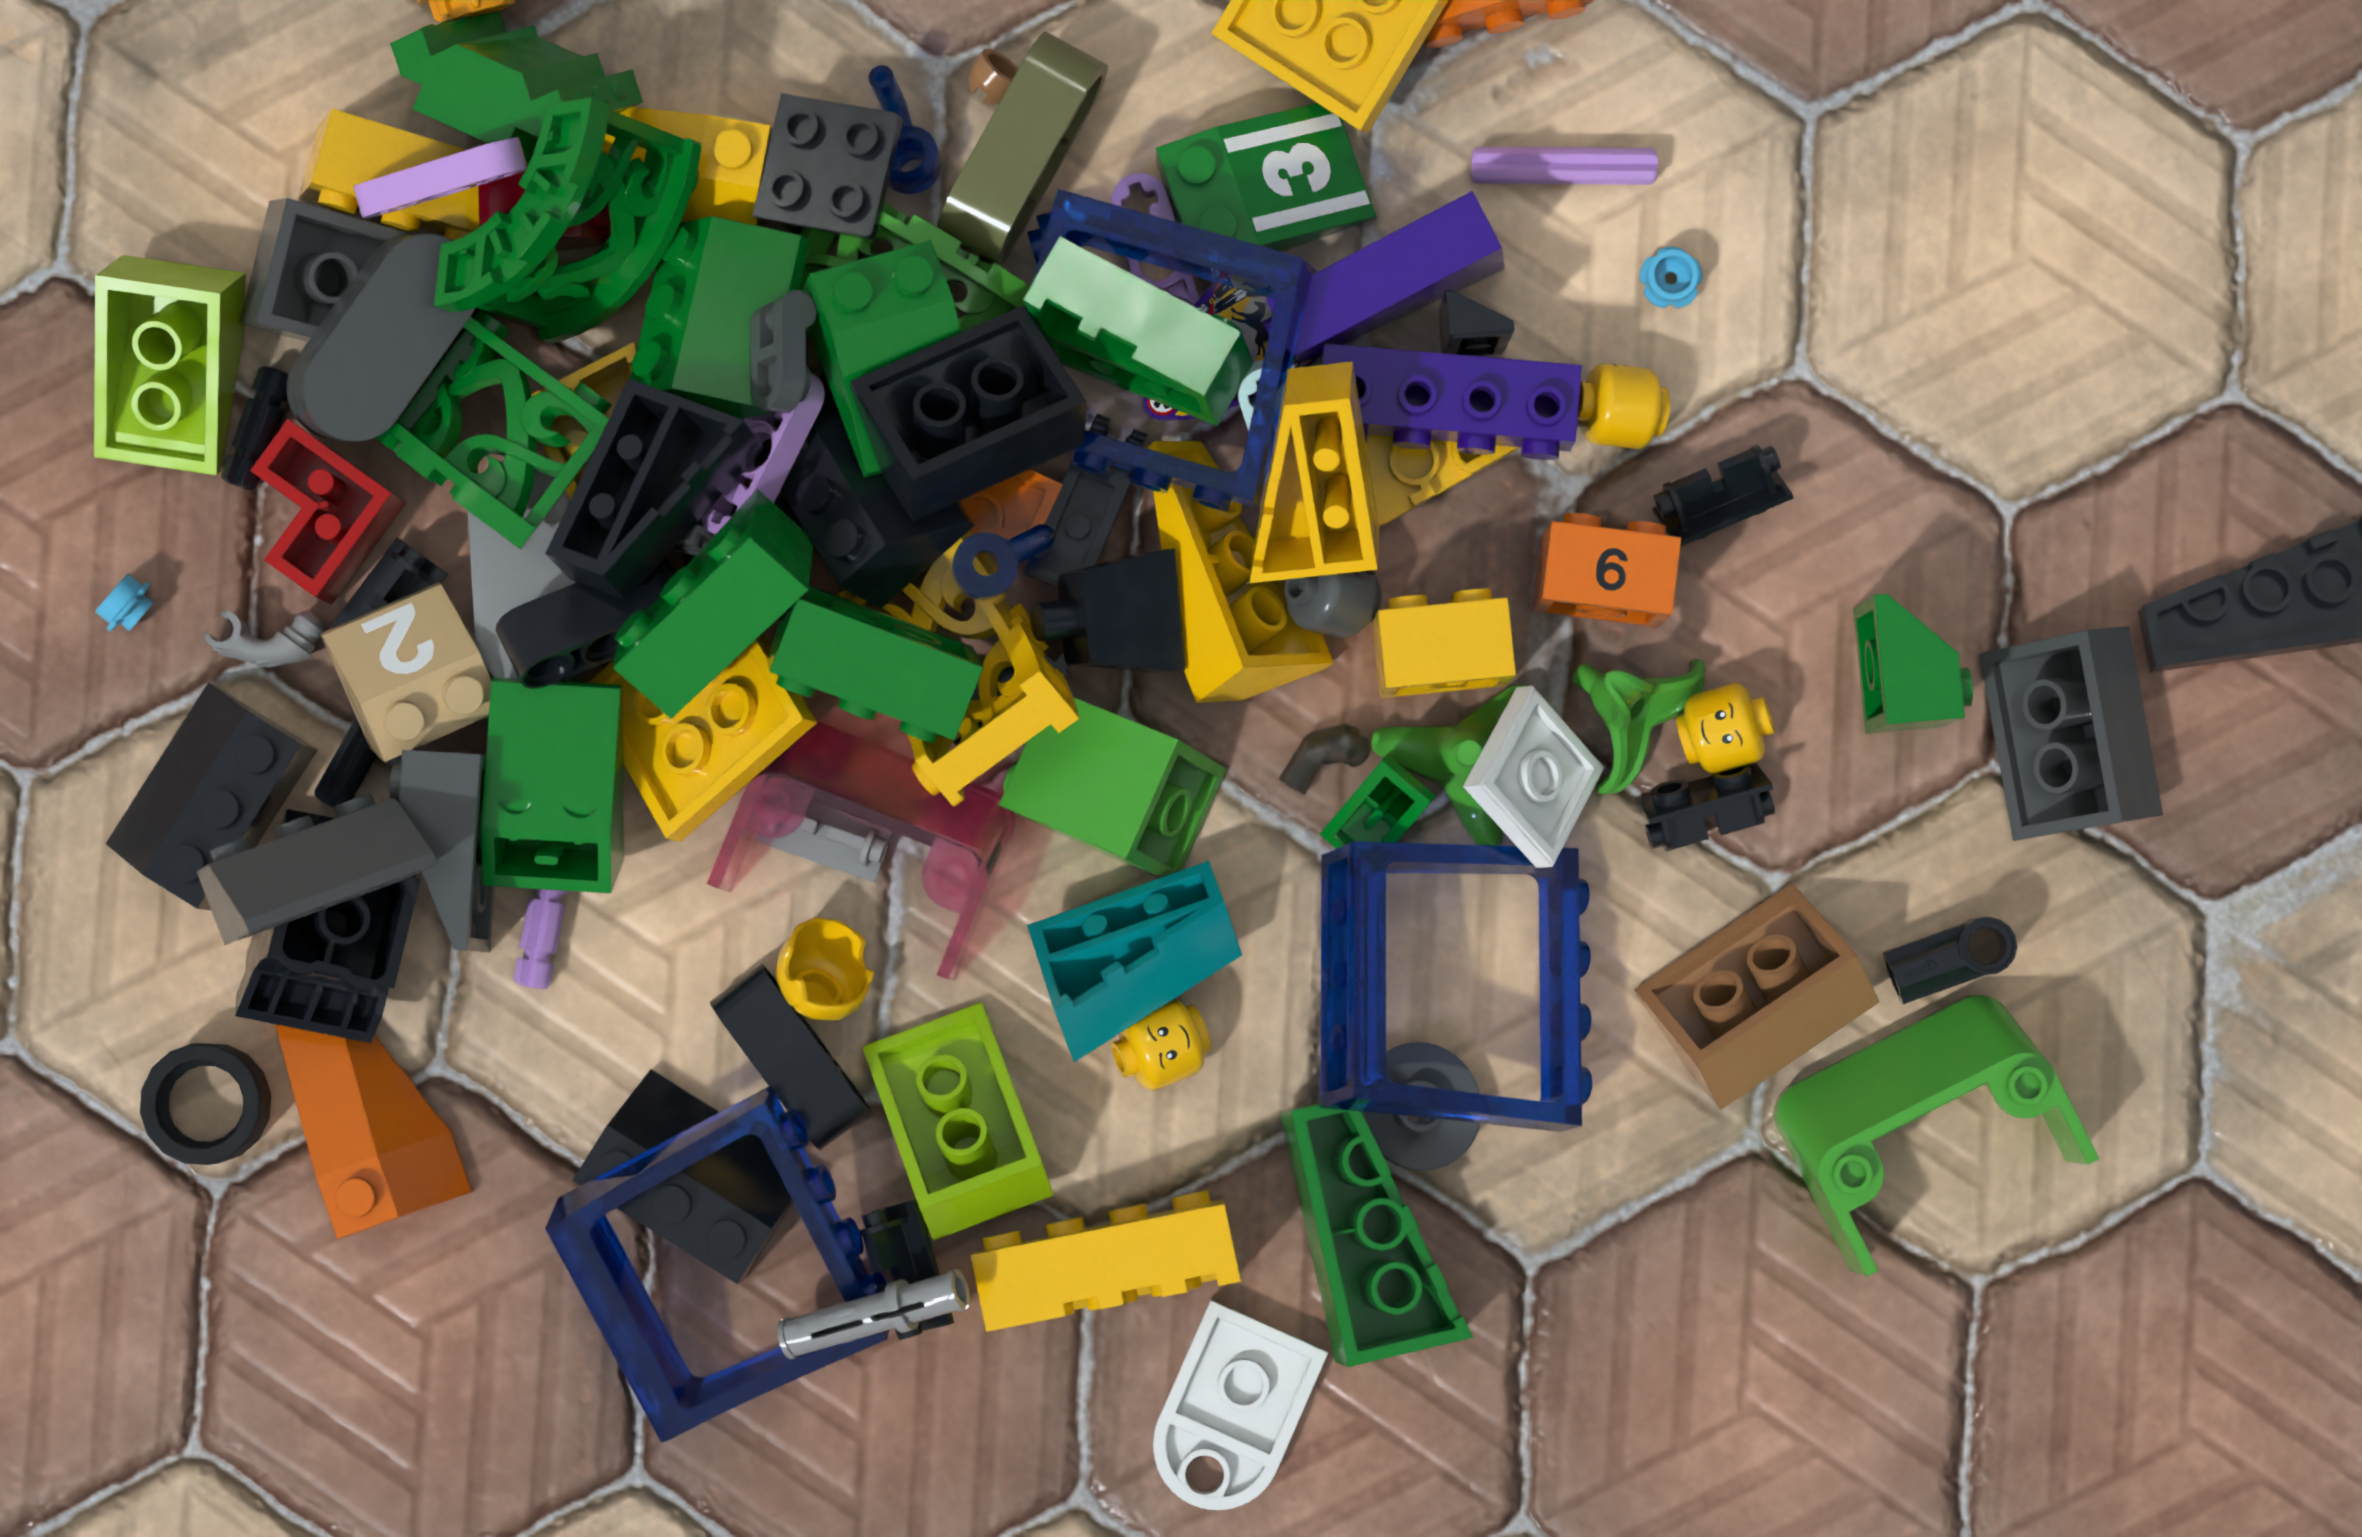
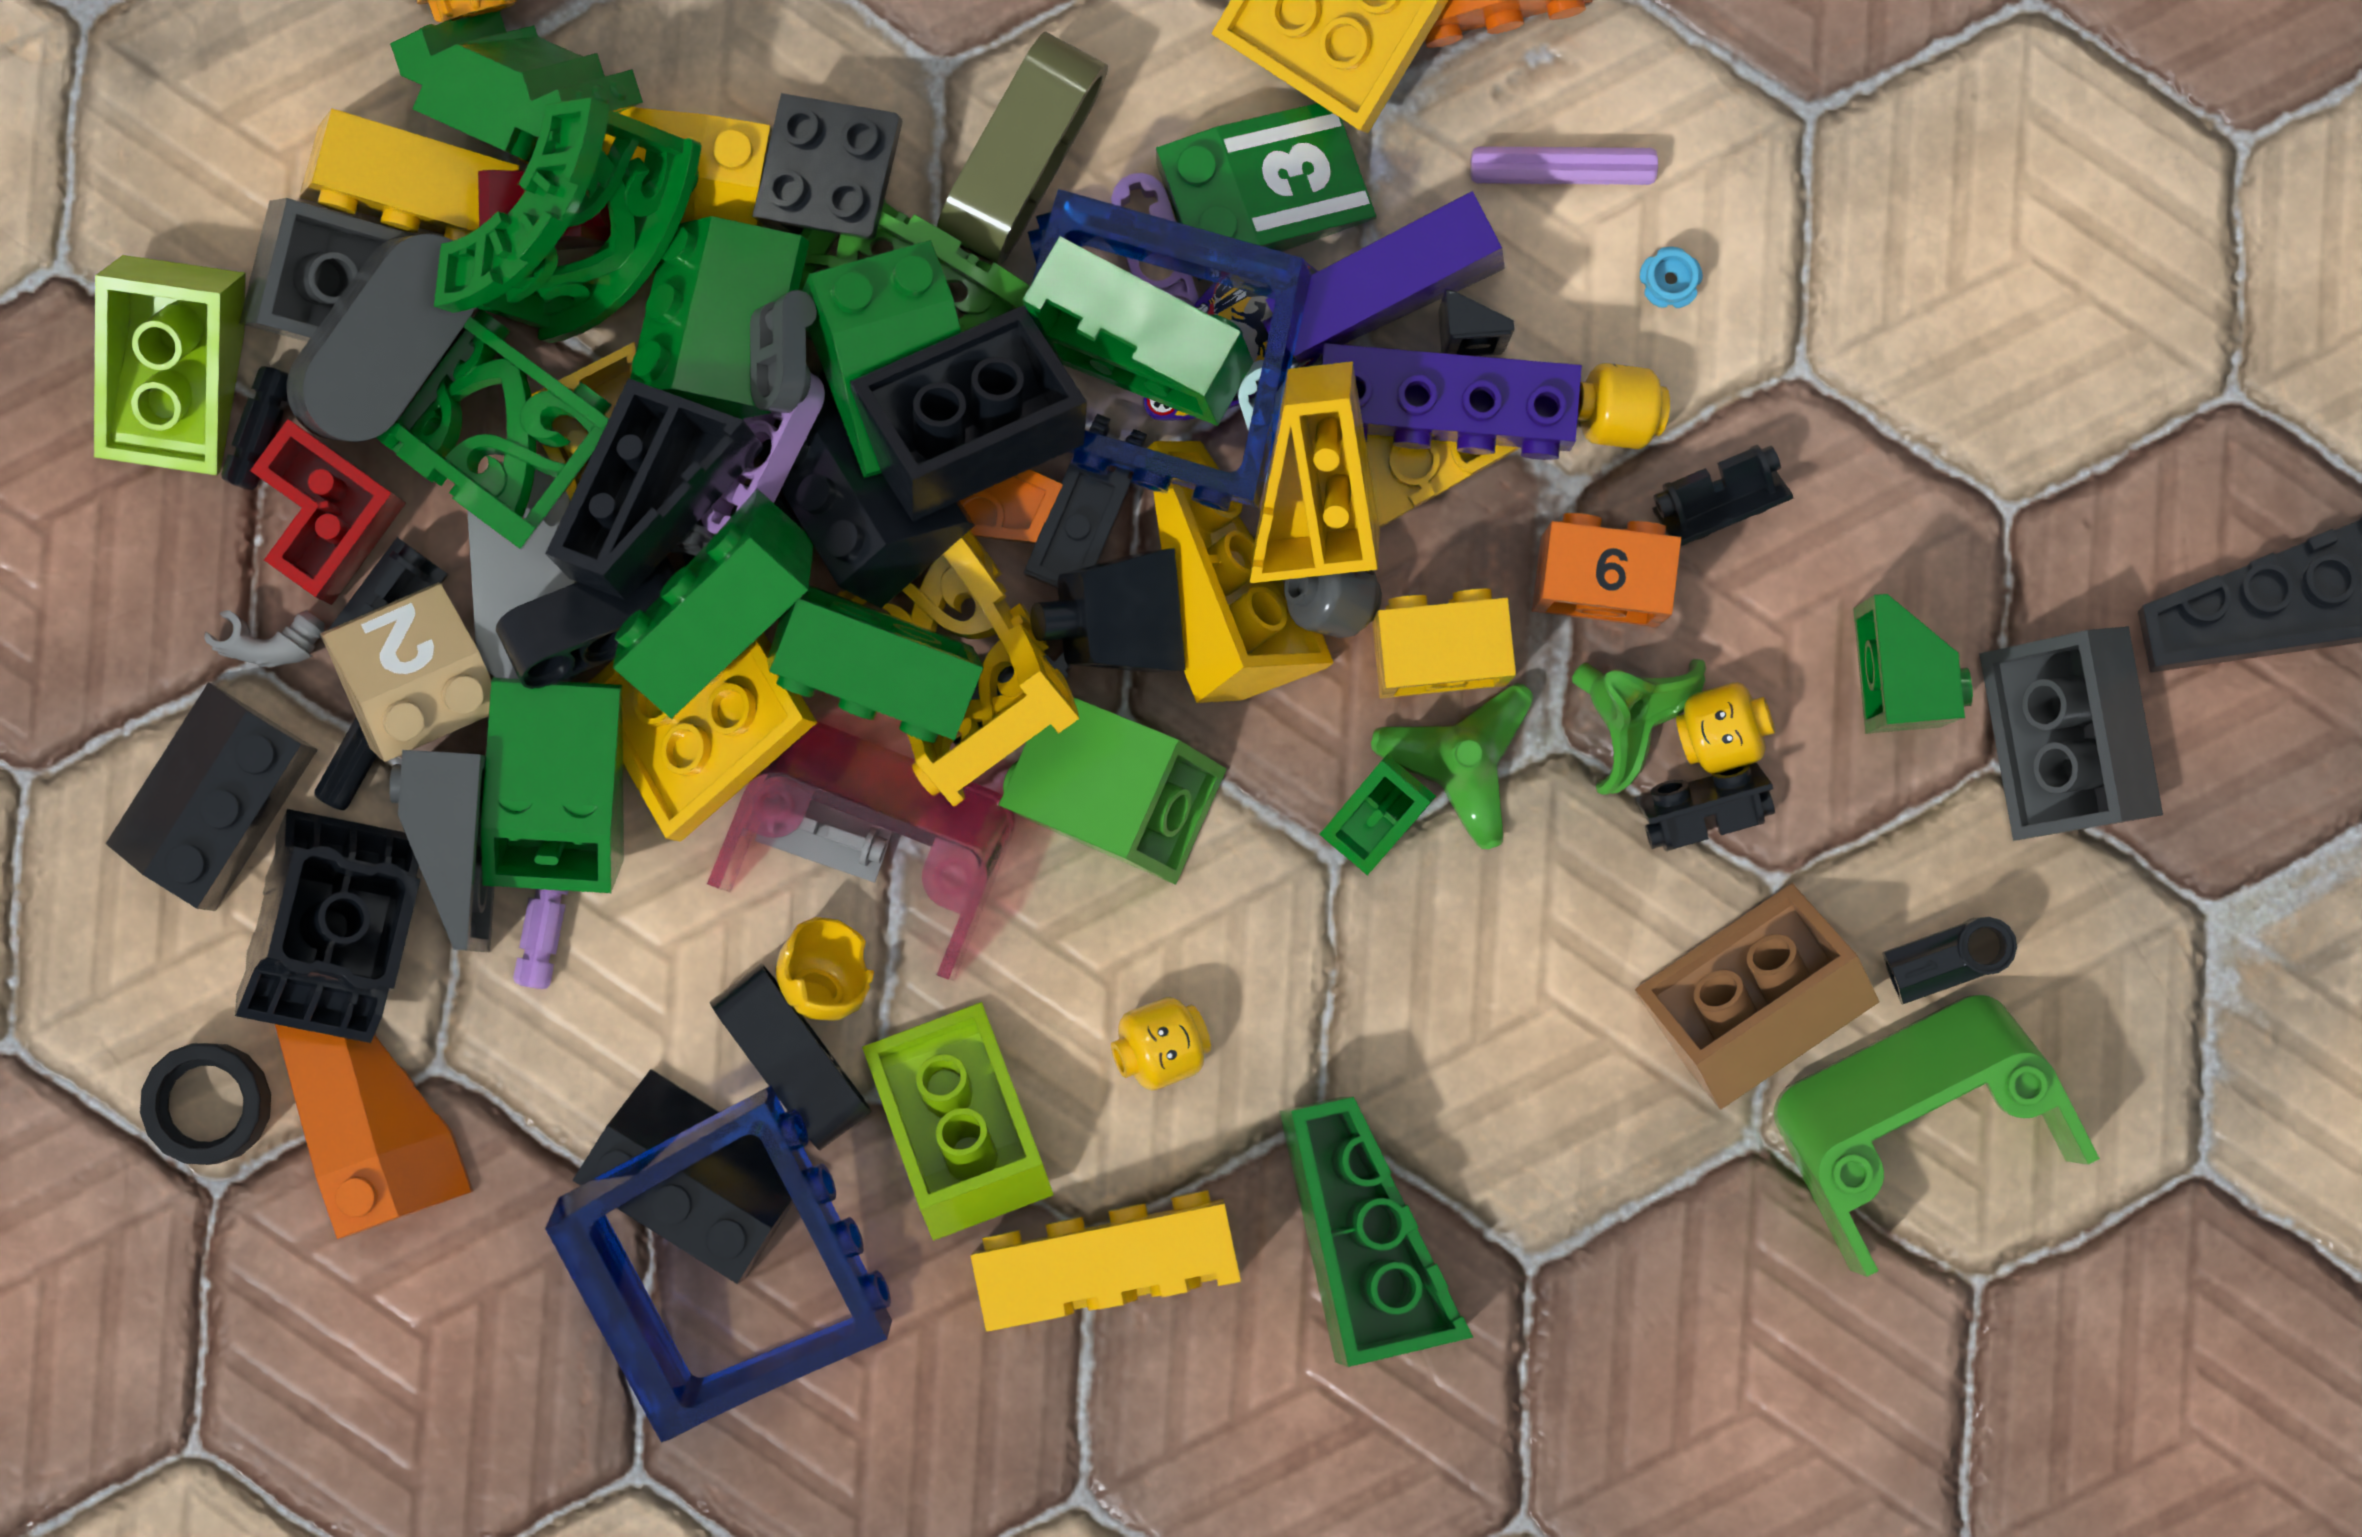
medium azure plate [95,573,154,632] -> none
dark grey slope [197,793,437,945] -> none
lavender beam [353,137,527,219] -> none
light grey pin [777,1269,970,1360] -> none
black hinge [859,1199,954,1340] -> none
clear blue plate [868,65,943,194] -> none
clear blue plate [952,524,1055,600] -> none
medium nougat hinge [968,49,1018,105] -> none
teal wedge [1027,861,1242,1062] -> none
white tile [1153,1299,1328,1510] -> none
clear smoke arm [1278,723,1371,796] -> none
clear blue windscreen [1320,841,1592,1132] -> none
dark grey dish [1358,1042,1482,1171] -> none
white tile [1463,686,1604,868] -> none

